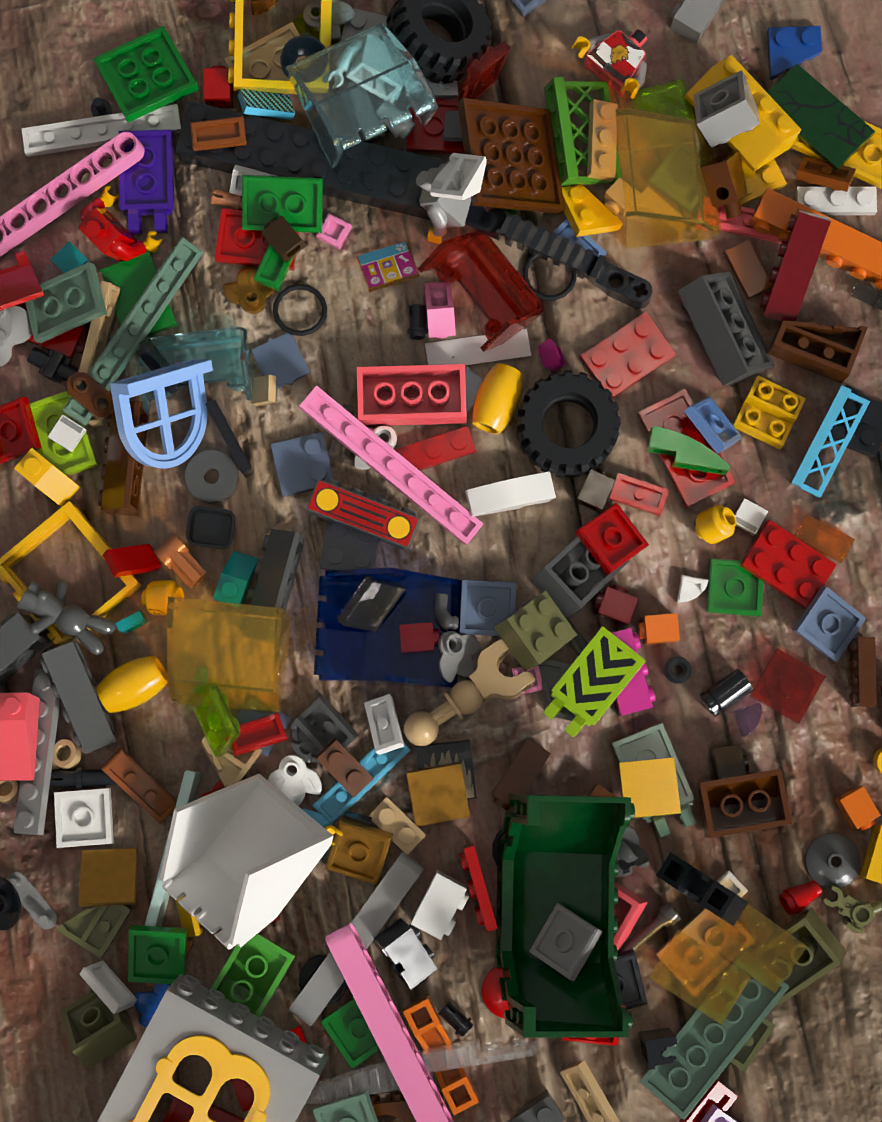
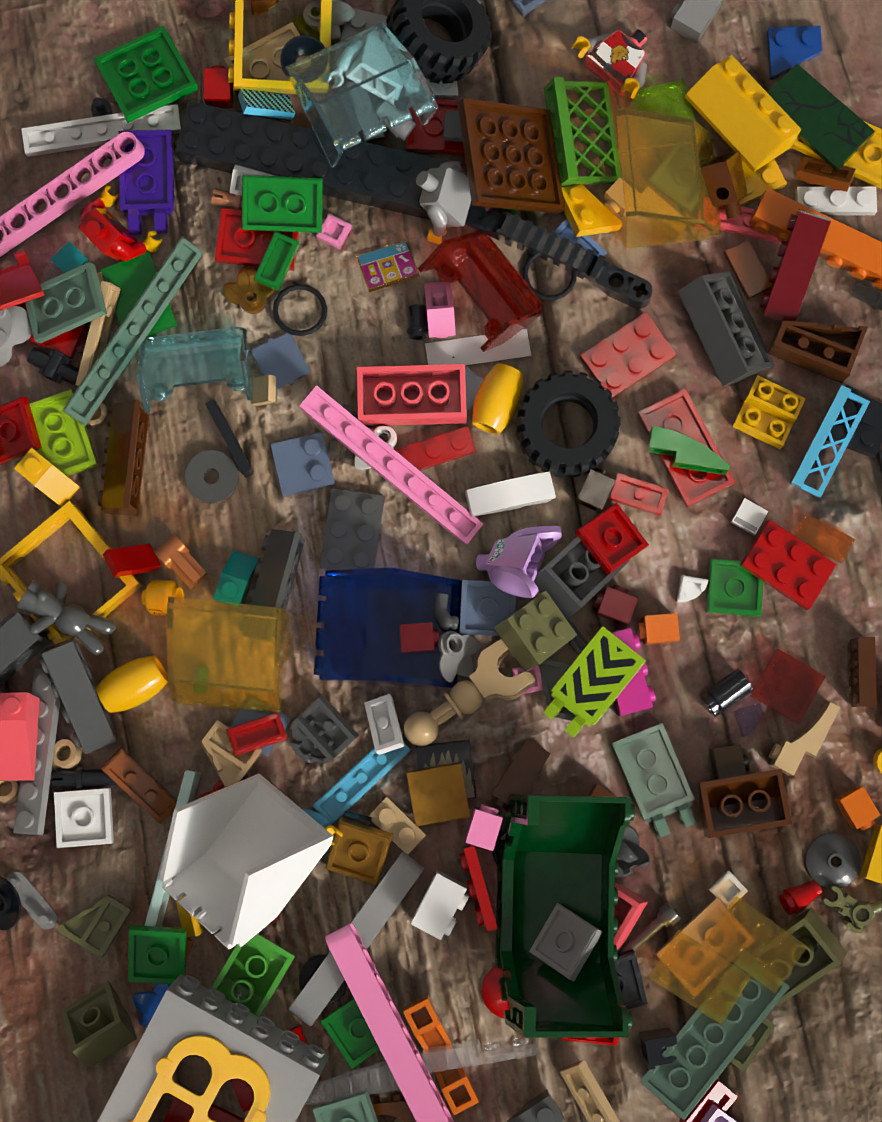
white tile [48,414,87,452] -> none
reddish brown plate [65,372,114,418] -> none
pearl gold tile [78,848,138,907] -> none
white tile [79,960,137,1014] -> none
light blue window [110,359,213,468] -> none
teal tile [115,611,148,634] -> none
black tile [139,337,180,394] -> none
black piece [186,506,235,549] -> none
dark orange tile [190,116,247,151] -> none
clear neon green plate [193,684,241,757] -> none
dark brown brick [261,216,306,263] -> none
white plate [268,754,322,806] -> none
brick [306,478,420,552] -> none
reddish brown plate [315,738,374,797] -> none
clear smoke tile [337,576,406,632] -> none
brick [374,918,437,990] -> none
white slope [430,153,487,200] -> none
black pin [438,1001,473,1037] -> none
clear red plate [457,41,511,102] -> none
dark pink piece [538,338,566,372] -> none
tan plate [587,99,618,182] -> none
yellow tile [619,758,681,818] -> none
black arch [656,852,748,926] -> none
black plate [664,656,691,684] -> none
medium blue tile [684,396,742,454] -> none
light grey slope [694,70,760,148] -> none
yellow head [695,505,737,544] -> none
sand blue plate [792,586,866,662] -> none
none -> bright pink brick [465,804,503,851]
none -> lavender torso [476,526,562,598]
none -> tan slope [769,702,840,776]

